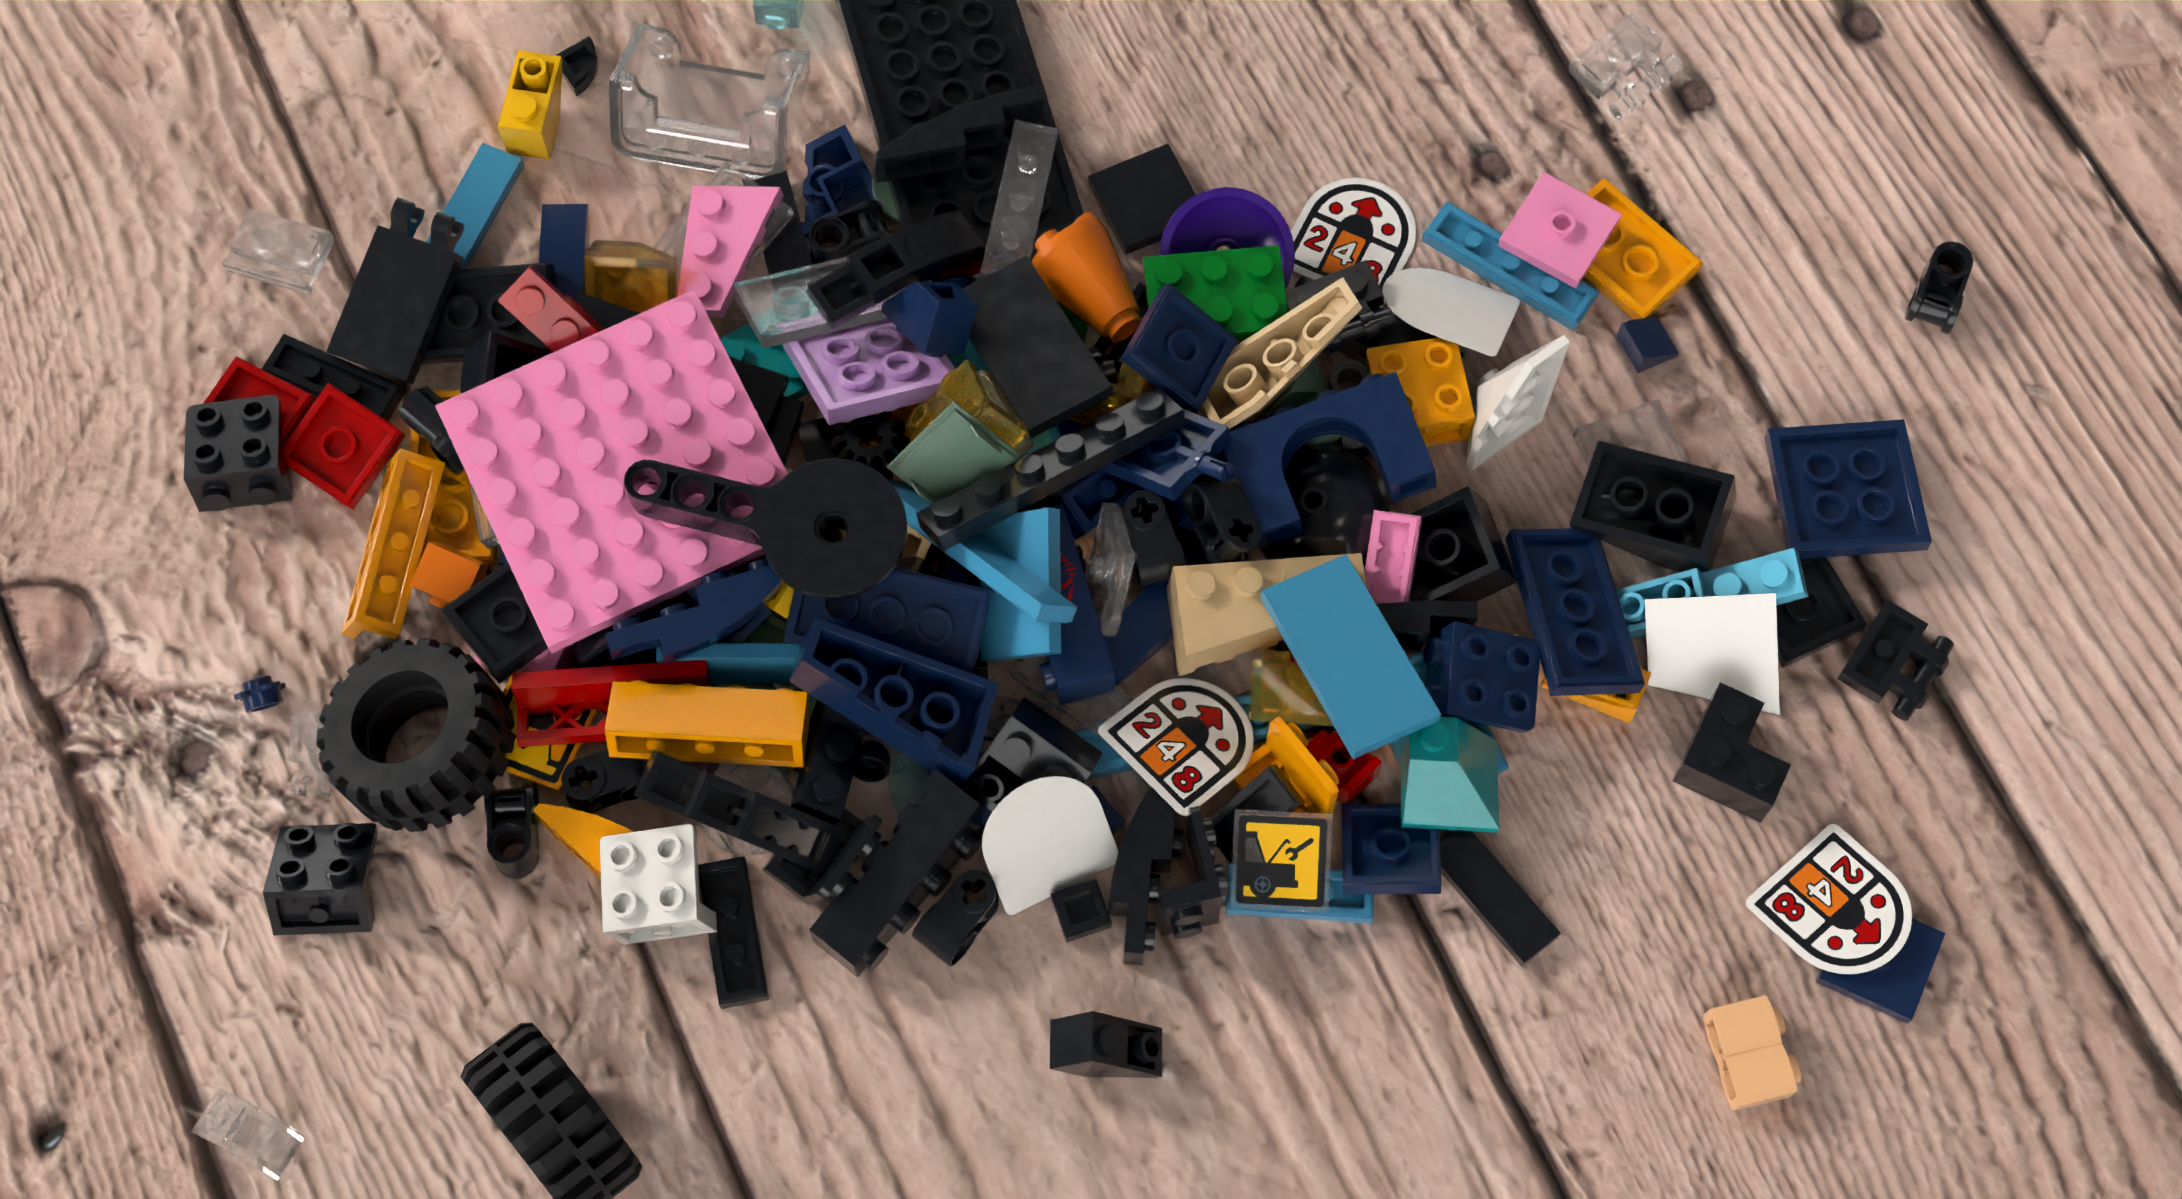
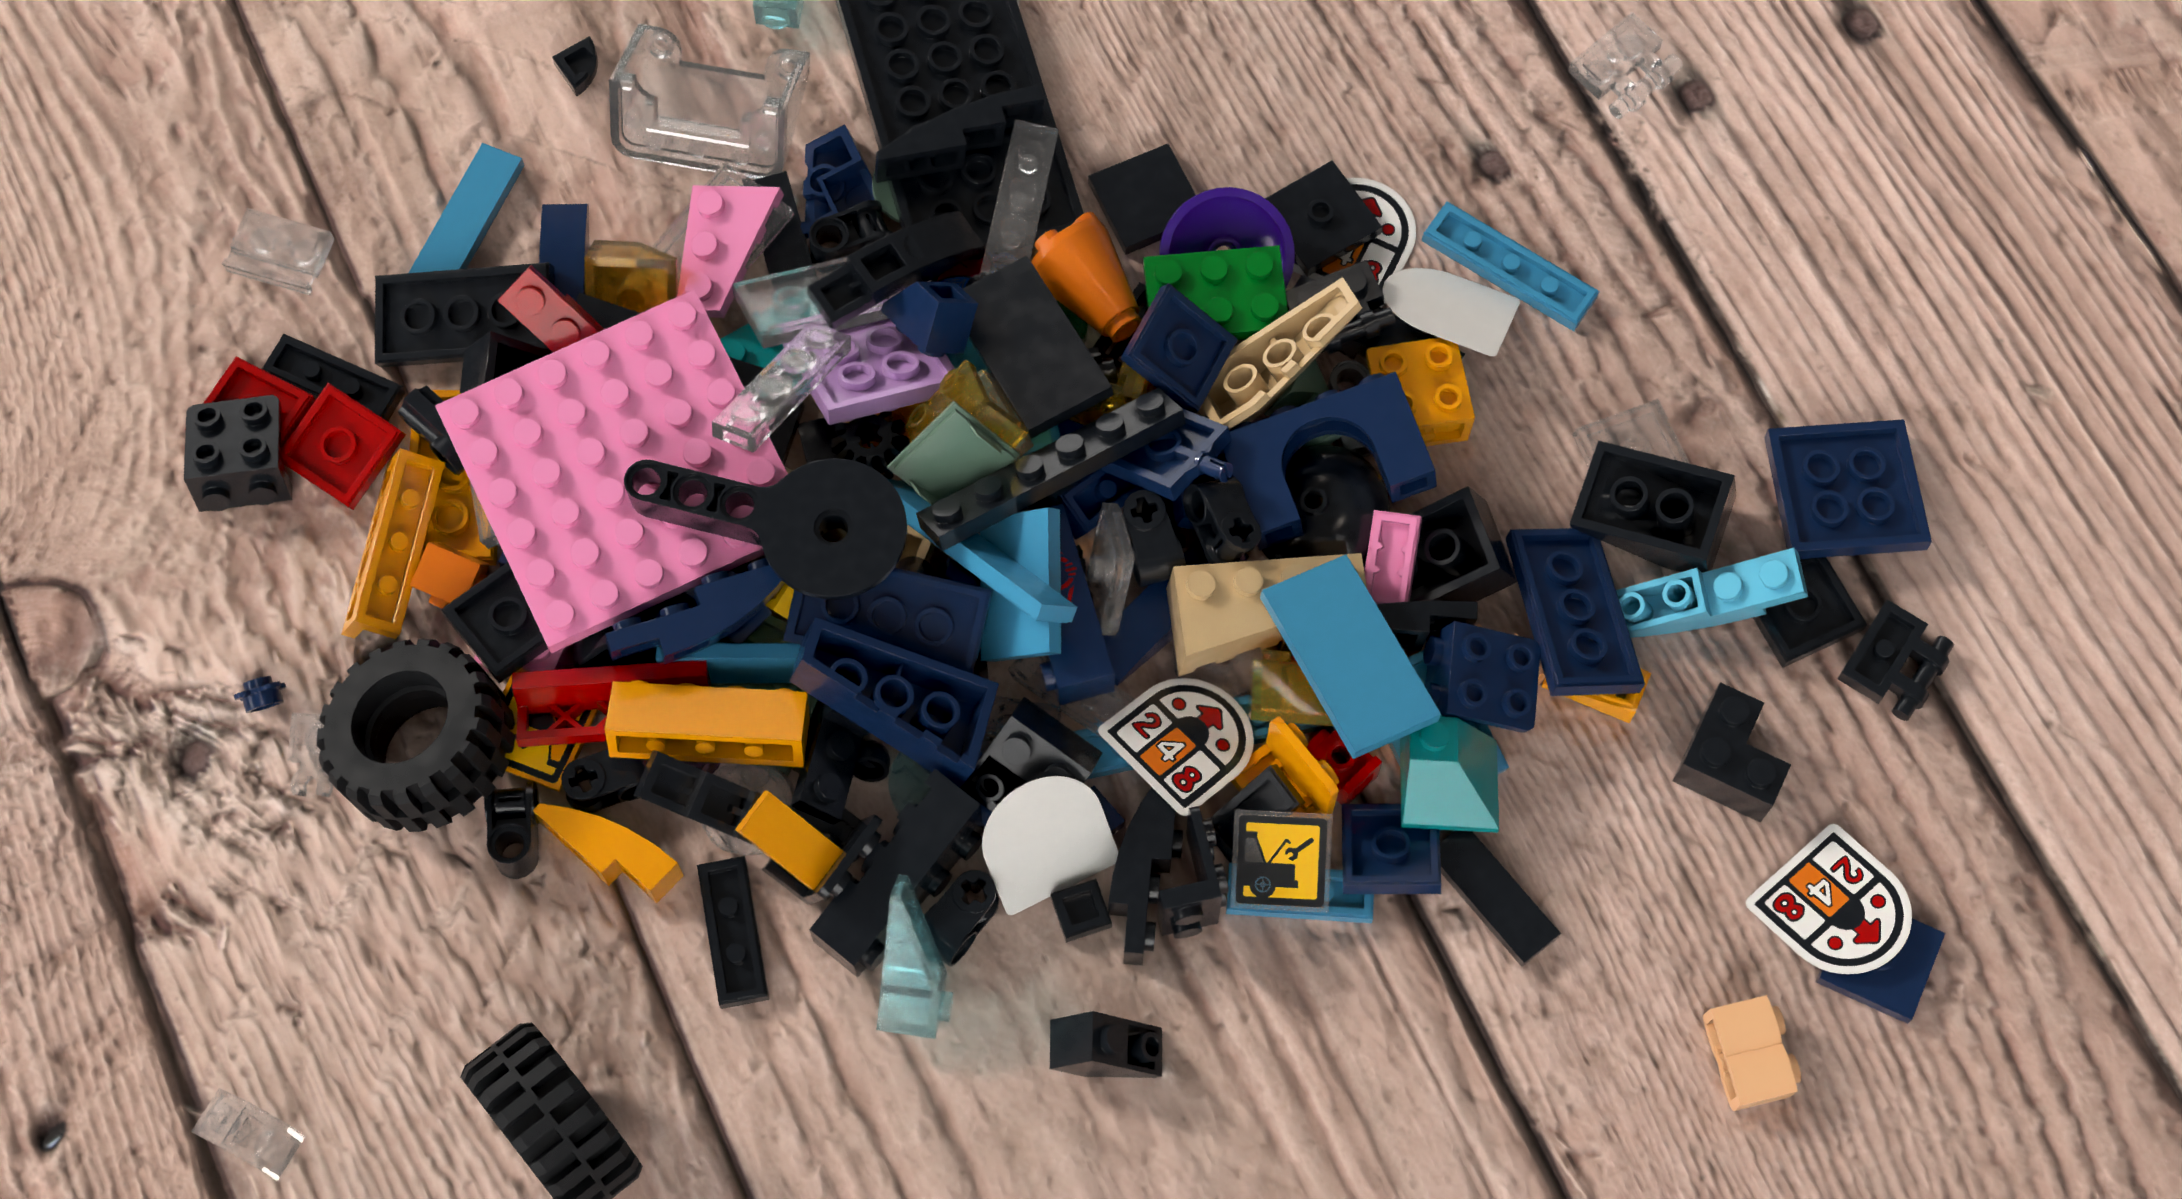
black bracket [263,823,378,936] -> none
black tile [326,197,464,384] -> none
yellow slope [497,50,562,159] -> none
white bracket [600,824,717,945] -> none
white wedge [1466,335,1570,471] -> none
bright pink plate [1498,172,1622,289] -> none
light orange tile [1584,178,1704,320] -> none
dark blue slope [1616,316,1679,373] -> none
white sticker [1645,593,1780,715] -> none
black piece [1904,241,1973,334] -> none
none -> clear plate [712,321,851,452]
none -> light orange tile [735,790,843,890]
none -> clear light blue slope [876,874,954,1039]
none -> black plate [1265,160,1382,277]

